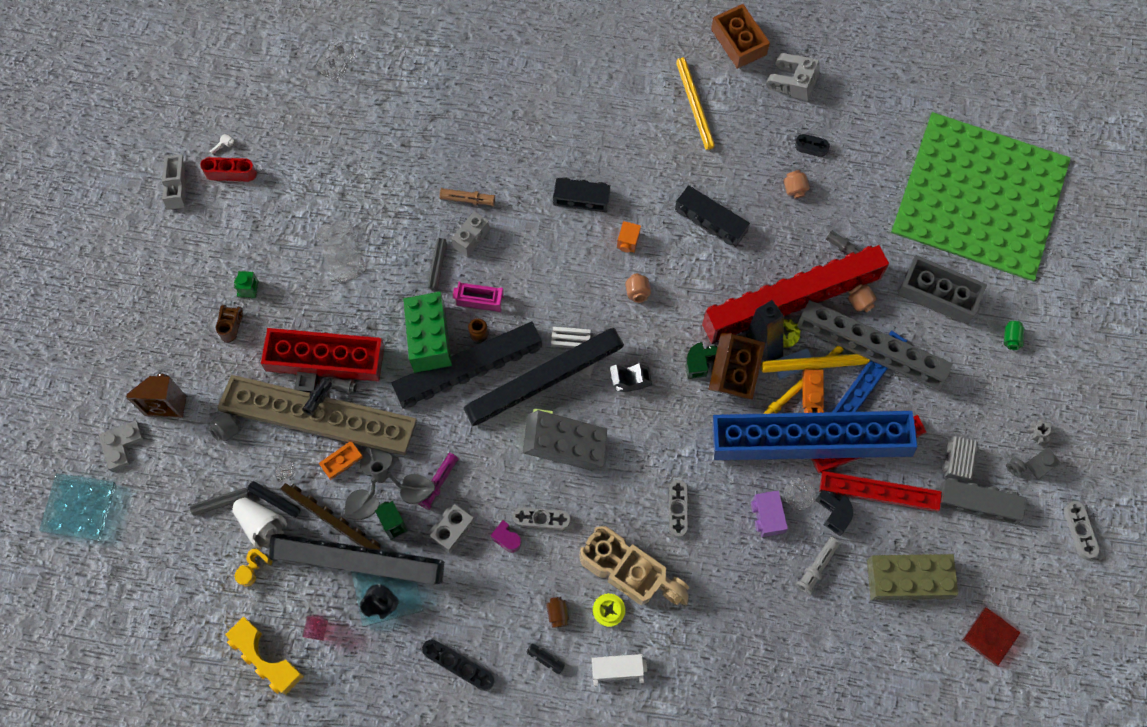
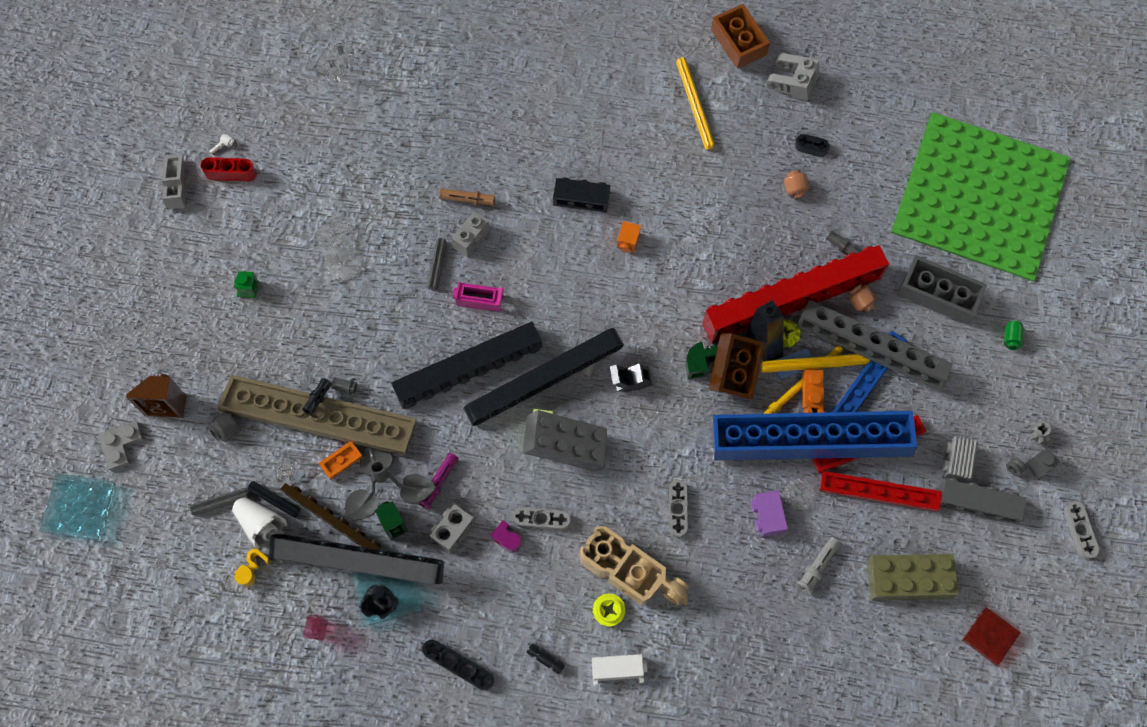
reddish brown piece [216,304,243,343] -> none
yellow arch [225,616,304,695] -> none
red brick [260,328,385,382] -> none
dark grey plate [294,372,318,393] -> none
green brick [403,291,452,373] -> none
reddish brown brick [468,318,489,343] -> none
reddish brown brick [546,597,569,628] -> none
white tile [551,327,591,348] -> none
nougat head [625,274,651,303] -> none
black brick [675,185,750,247] -> none
black brick [815,490,853,536] -> none

